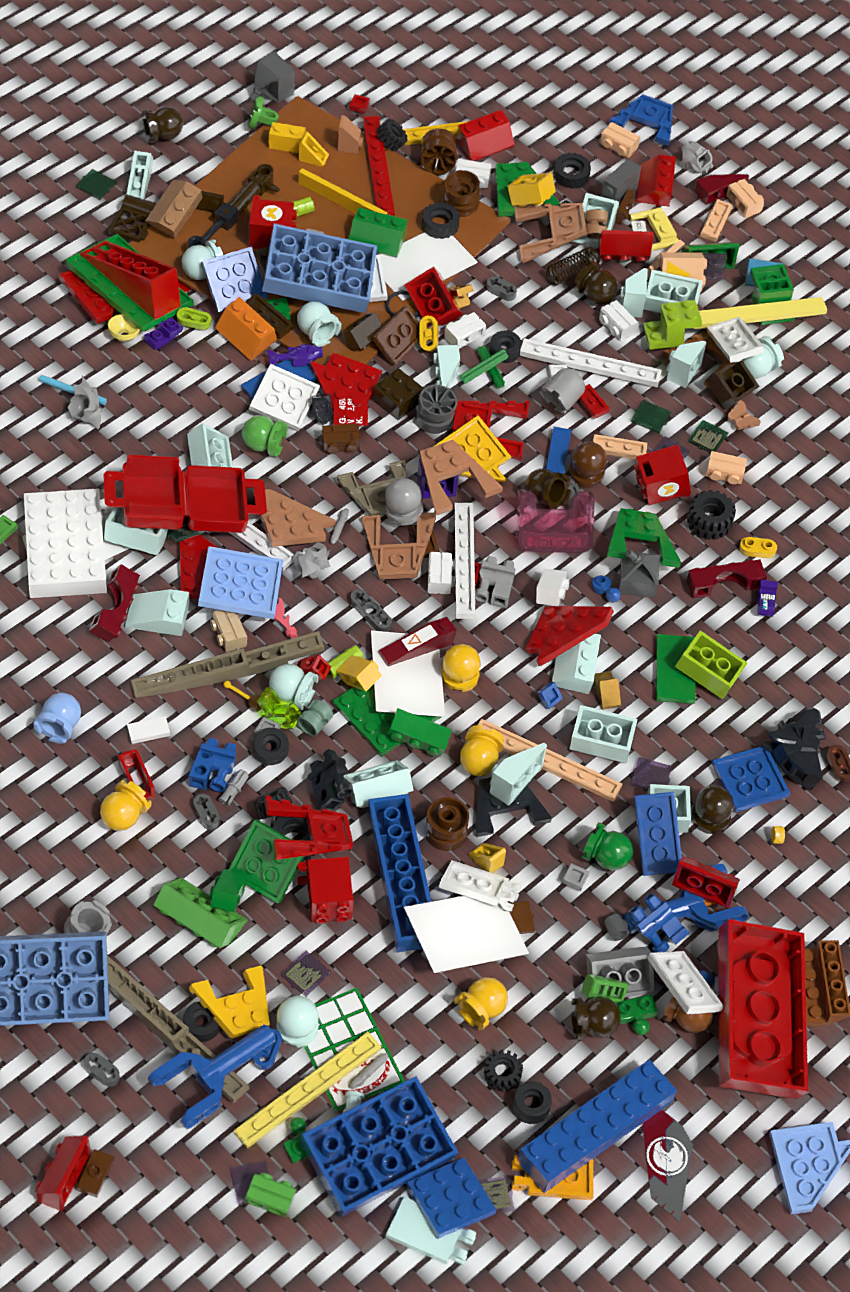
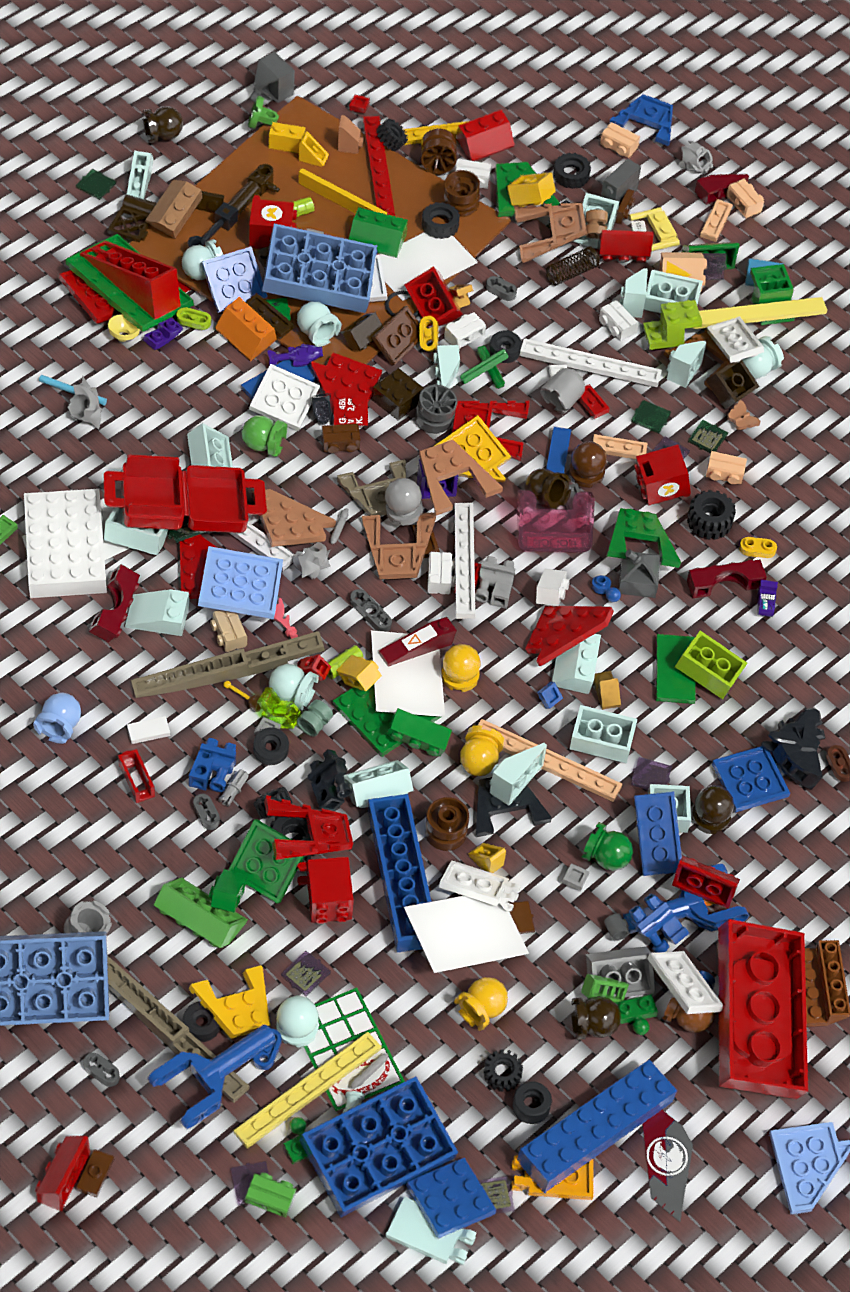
yellow tile [100,779,152,831] -> none
dark brown tile [573,260,618,304] -> none
red slope [636,154,676,207] -> none
light nougat tile [647,240,685,280] -> none
yellow axle [771,826,785,844] -> none

